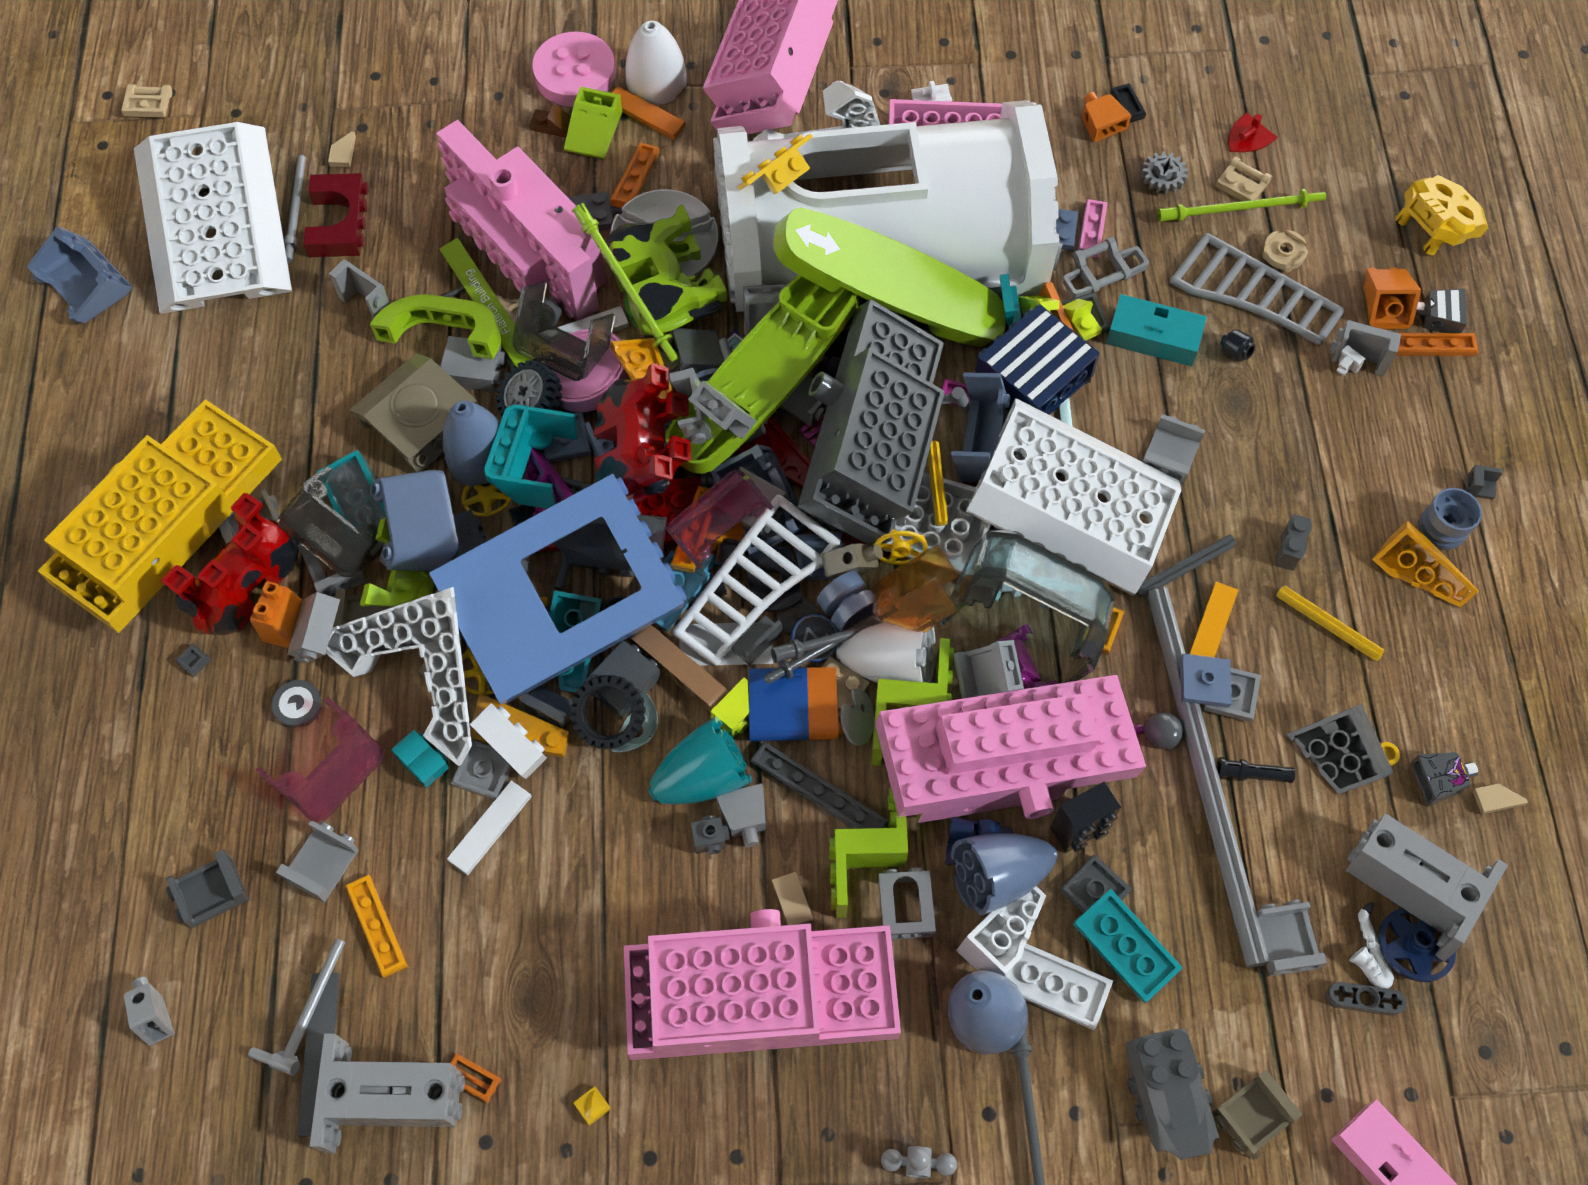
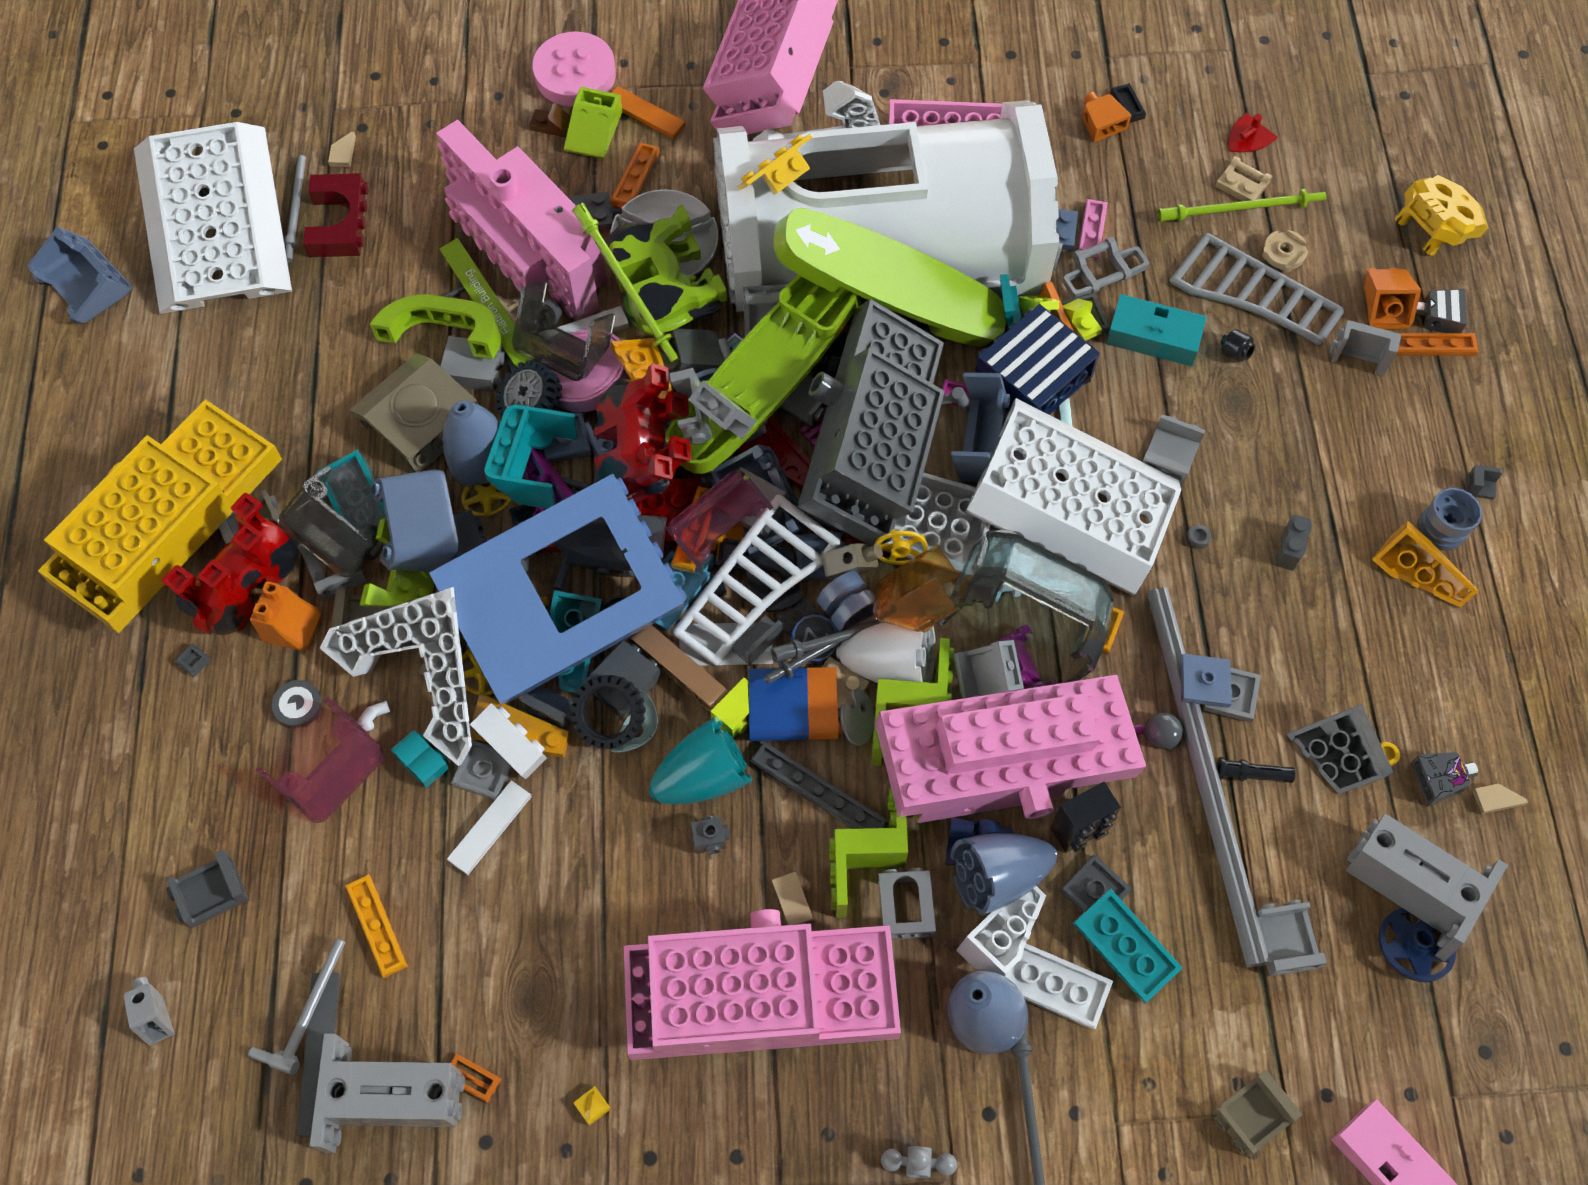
tan plate [121,84,172,117] -> none
light grey panel [276,820,359,903] -> none
light grey brick [287,592,340,663] -> none
light grey panel [329,259,390,319] -> none
white cylinder [625,21,687,105] -> none
light grey torso [716,784,766,847] -> none
white hips [911,81,952,102] -> none
yellow axle [928,440,948,526] -> none
dark grey slope [1126,1029,1219,1160] -> none
dark grey axle [1137,535,1236,597] -> none
light grey gear [1141,152,1189,195] -> none
light orange tile [1189,581,1238,658] -> none
yellow axle [1276,585,1384,661] -> none
dark grey beam [1326,982,1407,1016] -> none
white tile [1336,345,1365,376] -> none
white piece [1349,902,1394,989] -> none
none -> white arm [358,701,390,732]
none -> flat silver tile [1186,525,1211,549]

